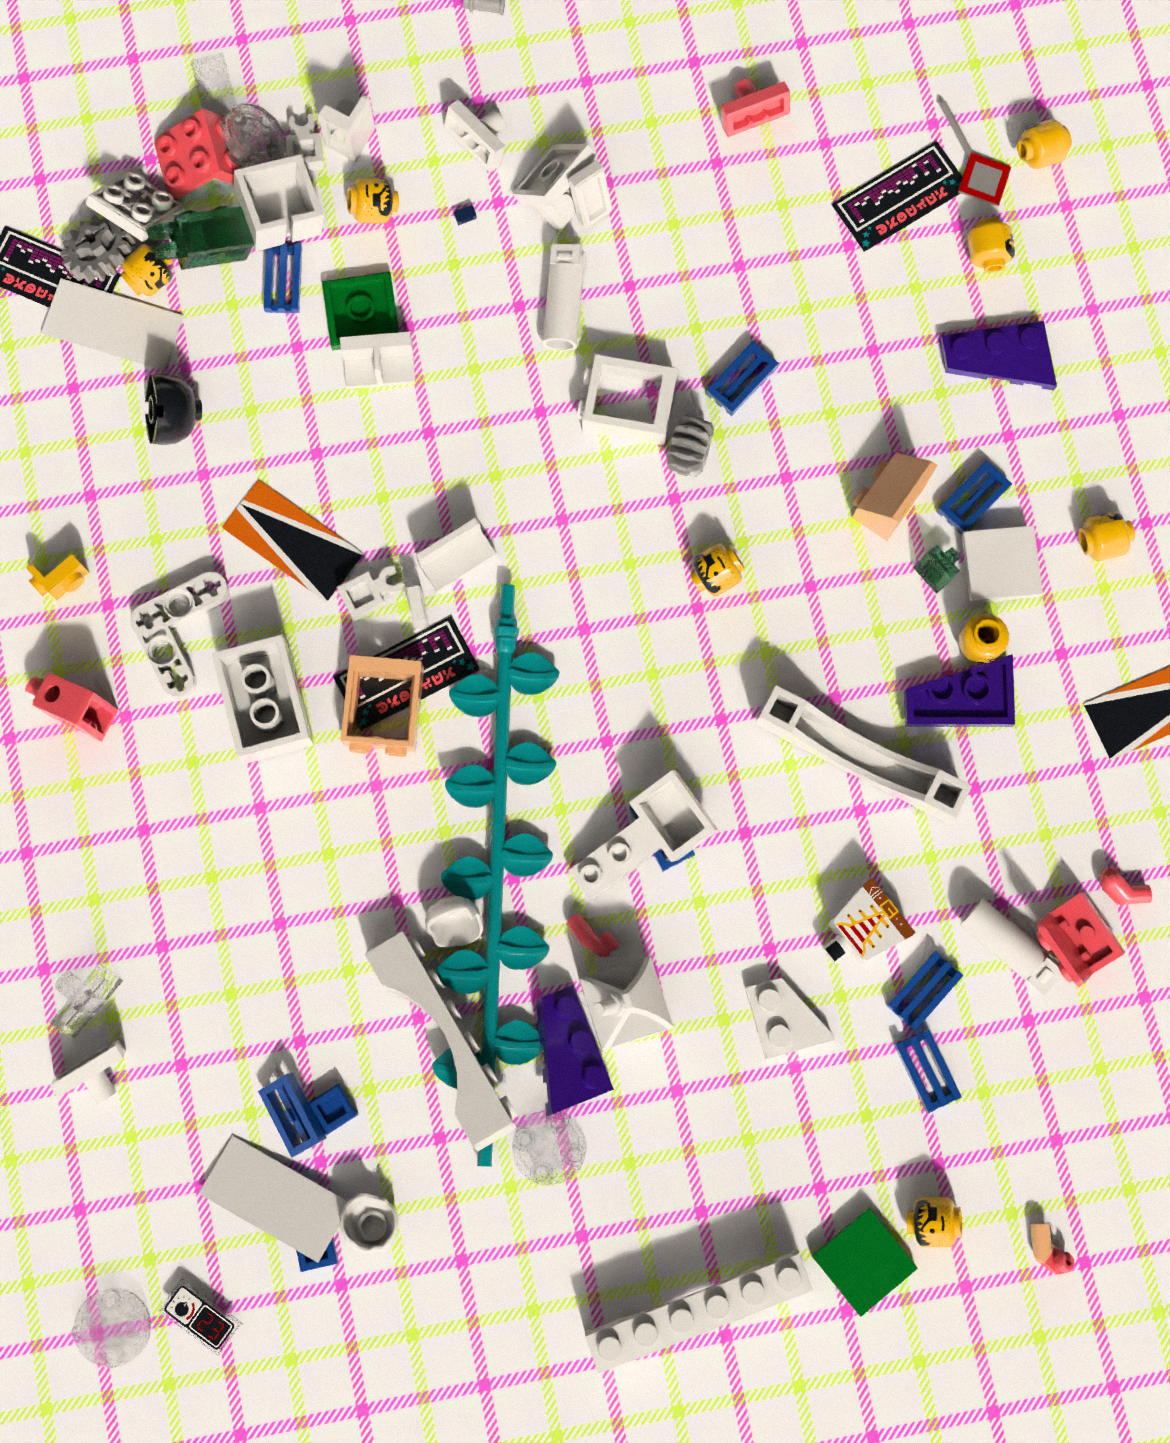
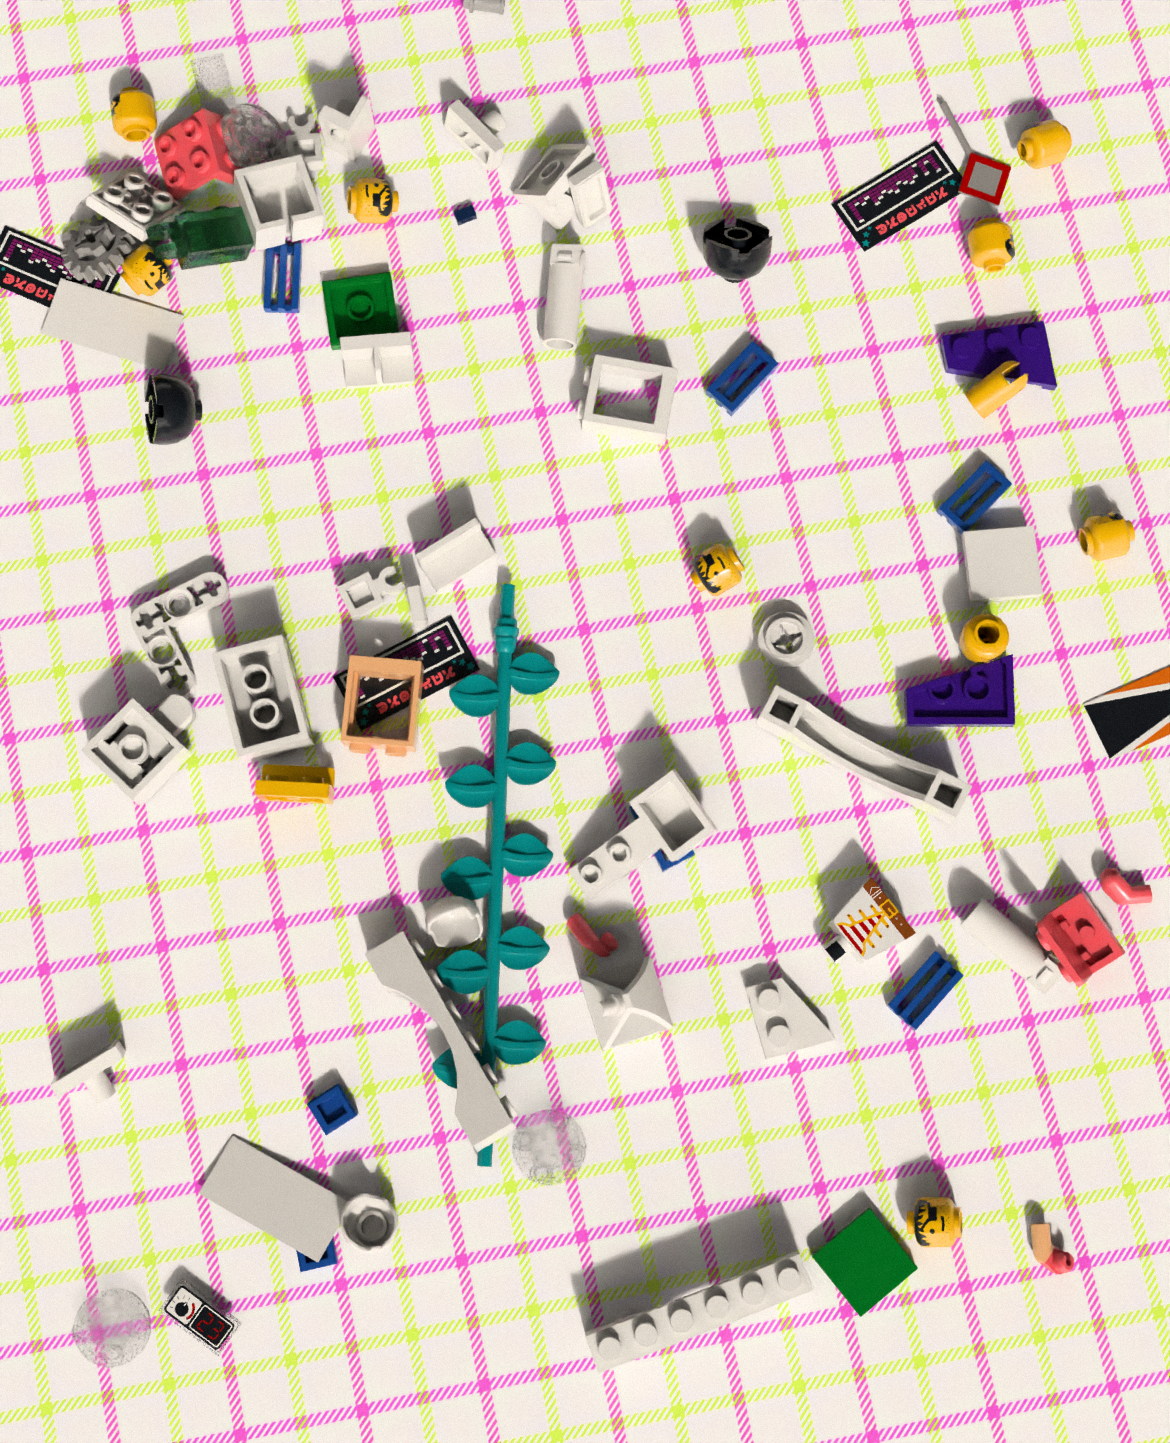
coral torso [25,673,118,742] -> none
yellow bracket [26,554,89,601] -> none
clear tile [50,964,123,1038] -> none
sticker [222,480,363,602] -> none
blue tile [258,1072,327,1158] -> none
dark purple wing [536,986,614,1117] -> none
light grey gear [667,415,714,477] -> none
coral tile [721,78,790,137] -> none
light nougat slope [852,452,938,541] -> none
blue tile [894,1029,962,1113] -> none
clear green tile [913,545,962,594] -> none
none -> white brick [81,694,196,806]
none -> yellow head [110,87,157,142]
none -> yellow bracket [255,764,335,804]
none -> black cylinder [703,218,772,283]
none -> white gear [757,612,815,669]
none -> yellow piece [964,361,1028,419]

